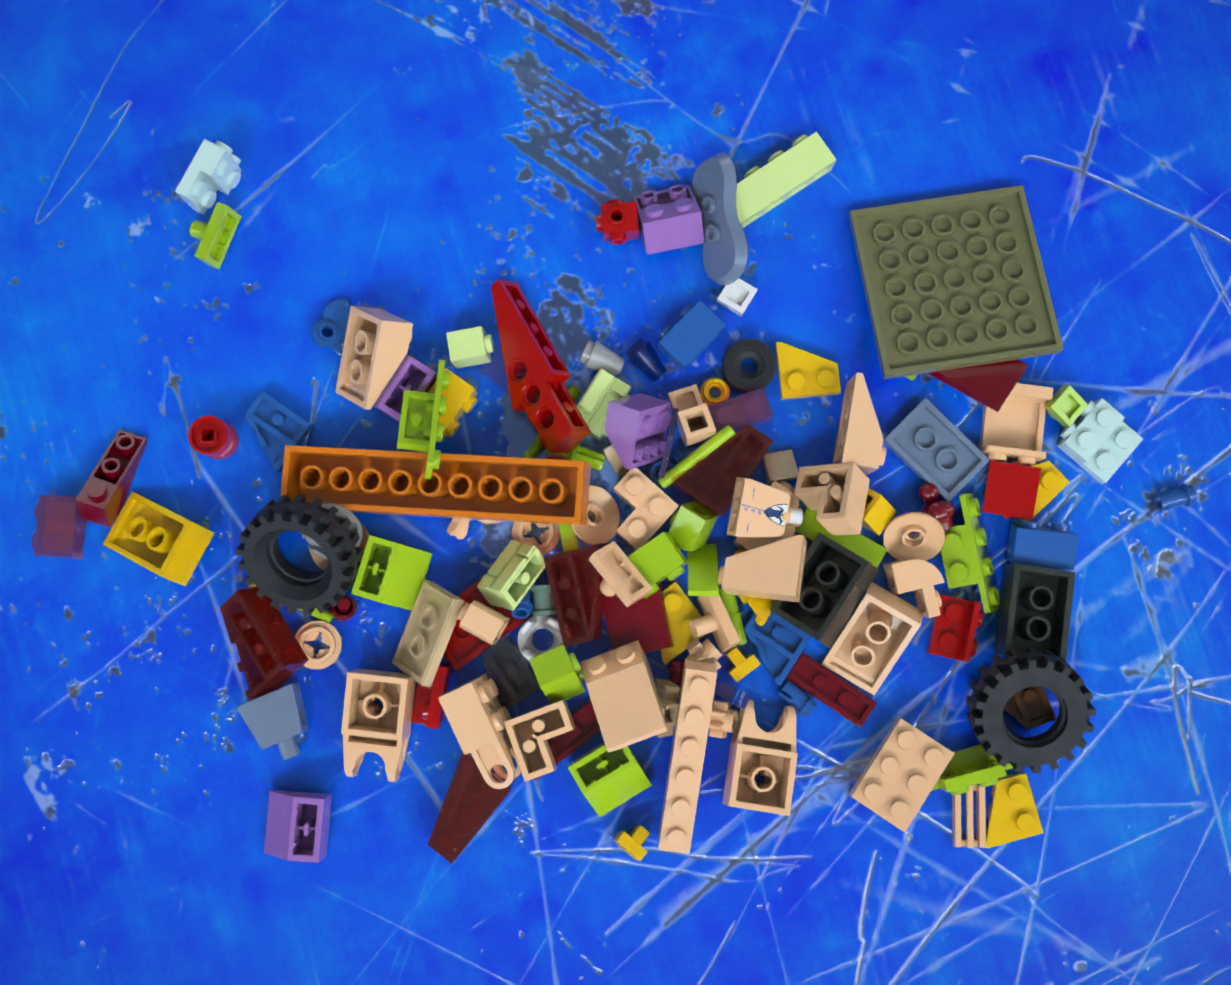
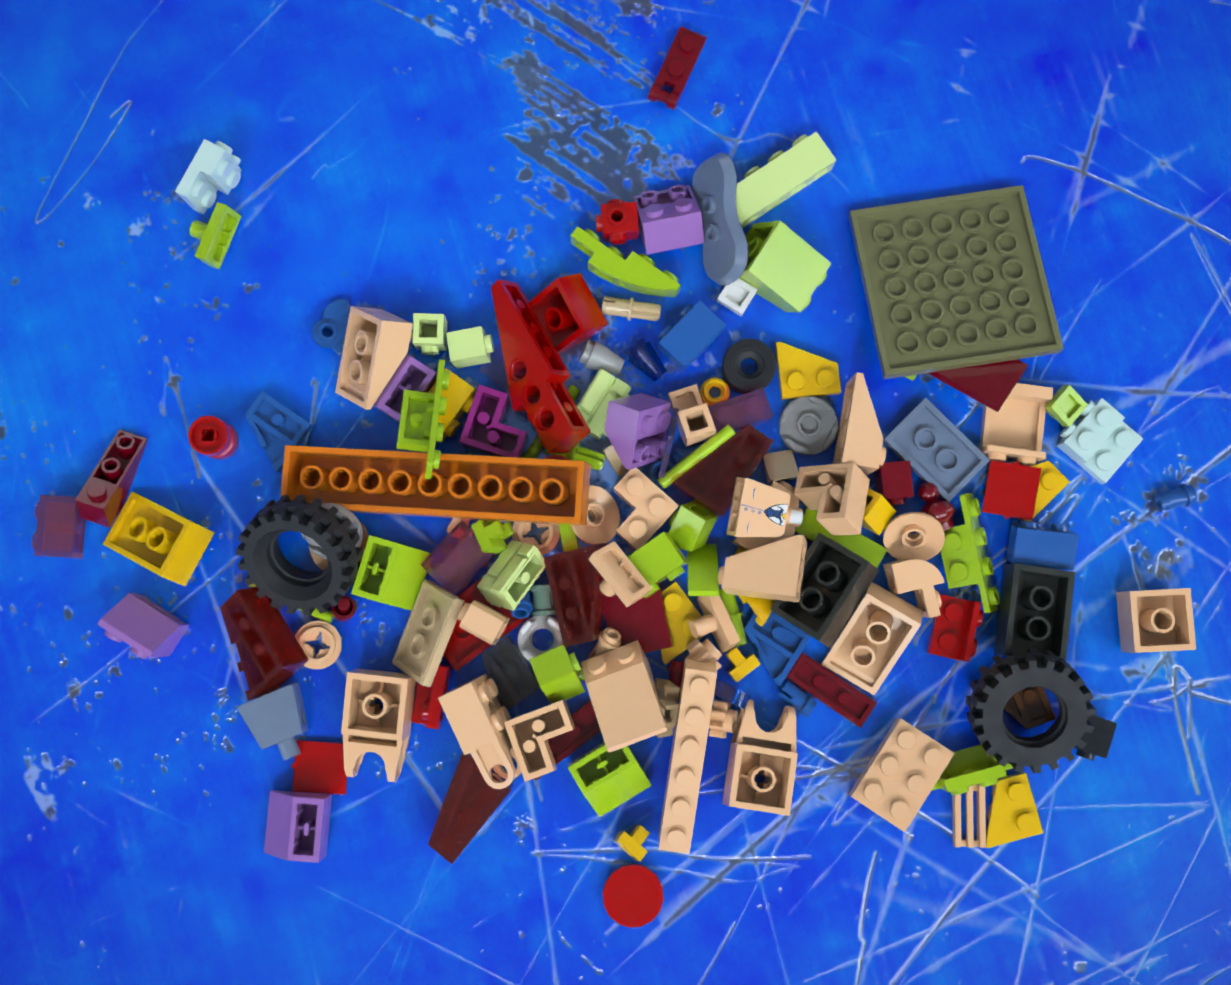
none -> medium lavender slope [97,593,189,659]
none -> red piece [291,740,348,795]
none -> yellowish green brick [412,313,448,355]
none -> clear pink brick [421,520,494,595]
none -> magenta brick [459,385,529,458]
none -> lime tile [471,519,514,554]
none -> red slope [529,273,608,354]
none -> lime slope [570,226,681,297]
none -> light nougat pin [588,628,621,659]
none -> tan axle [602,296,661,321]
none -> red tile [603,863,664,928]
none -> dark red plate [647,26,707,110]
none -> lime slope [739,221,832,313]
none -> light grey tile [778,396,839,455]
none -> dark red brick [875,461,914,506]
none -> black brick [1074,716,1117,761]
none -> brick [1116,588,1196,653]

